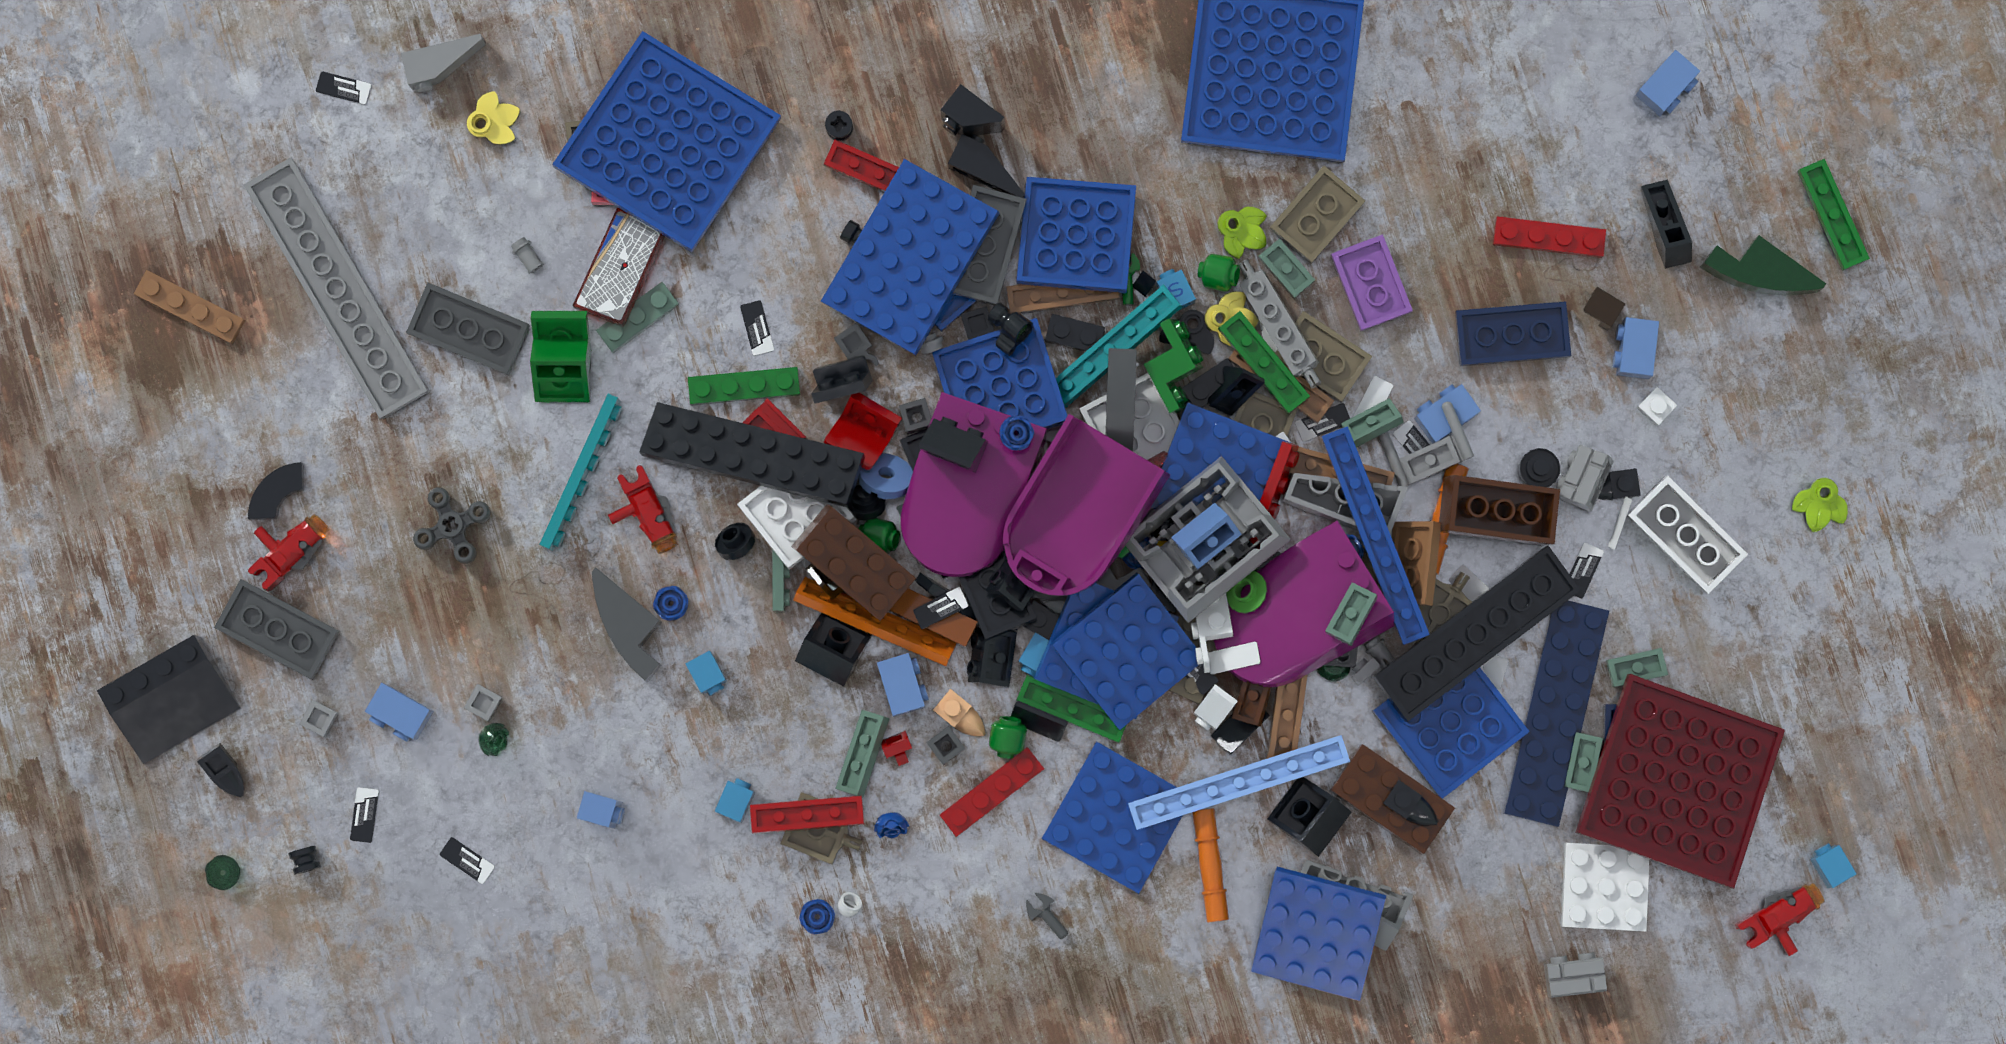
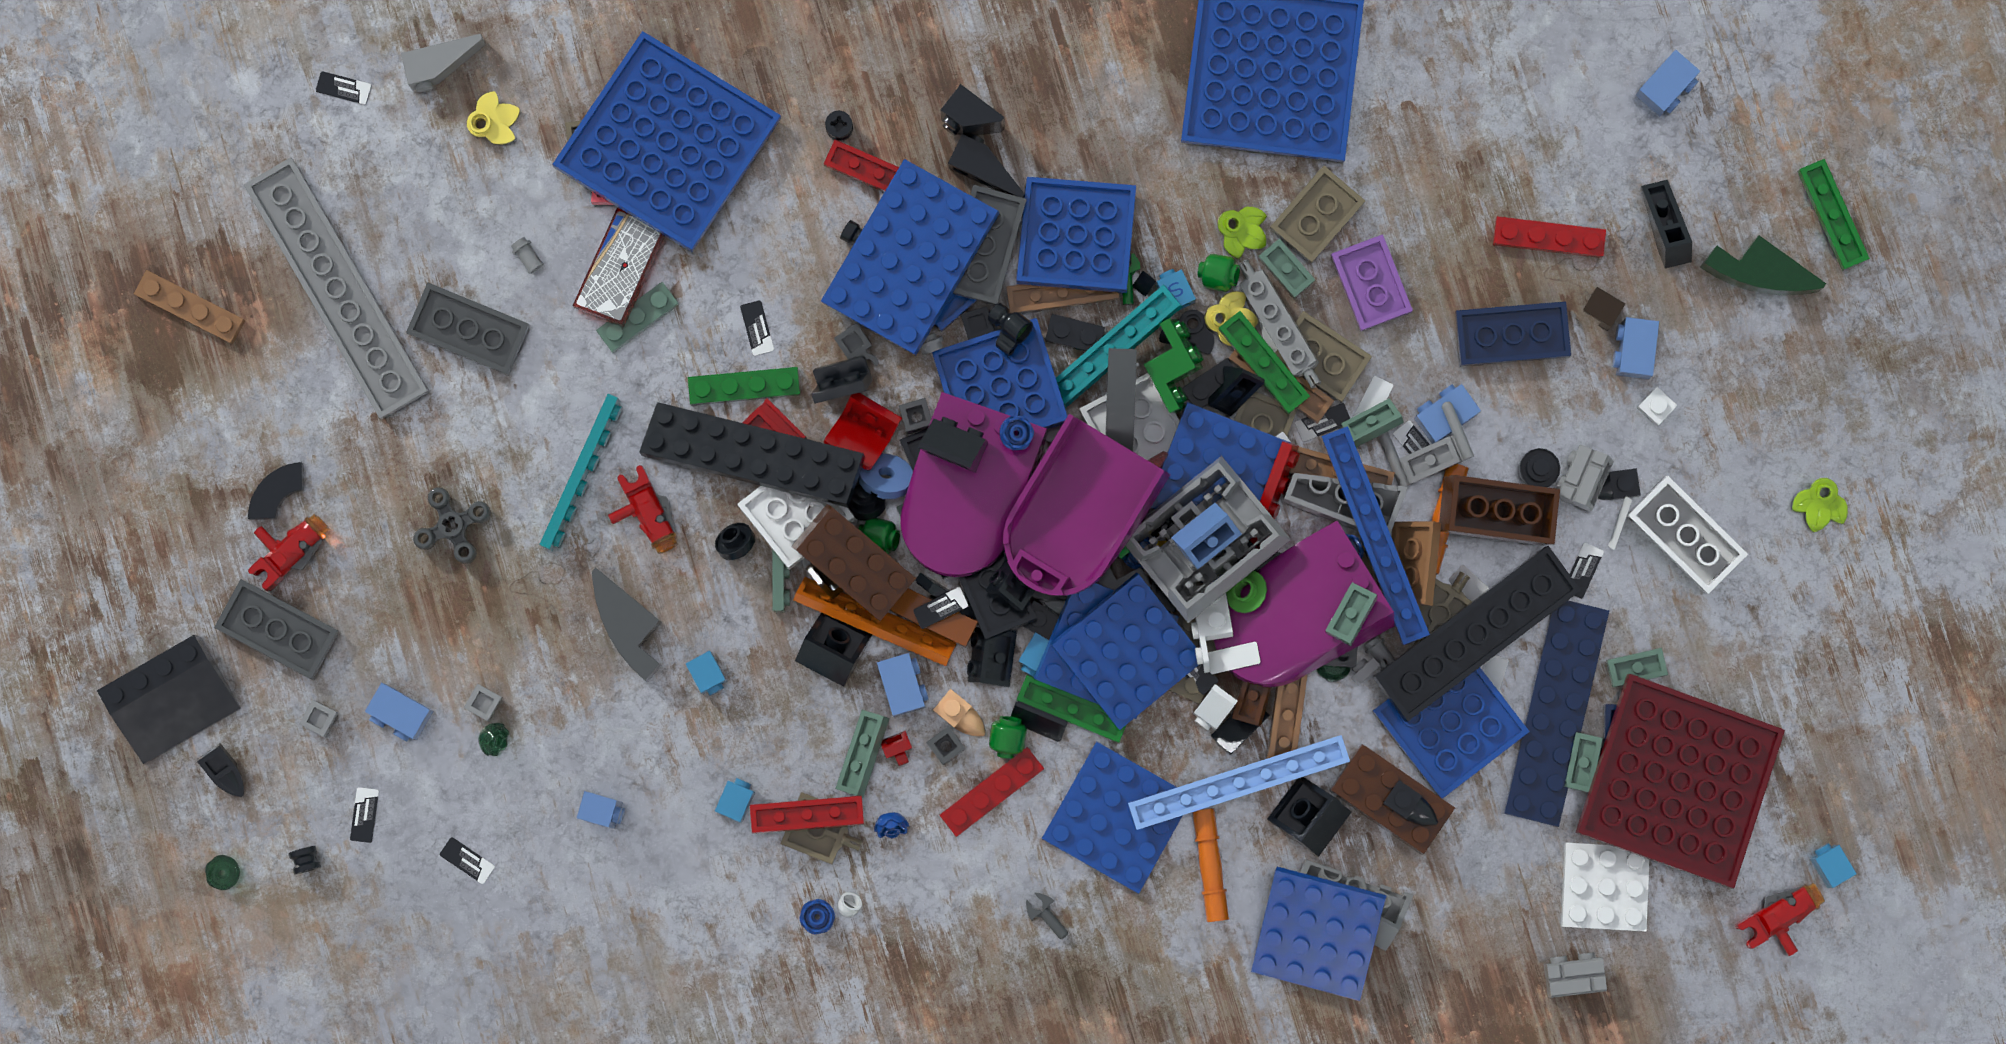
green bracket [530,311,591,402] -> none
blue plate [653,586,688,621] -> none

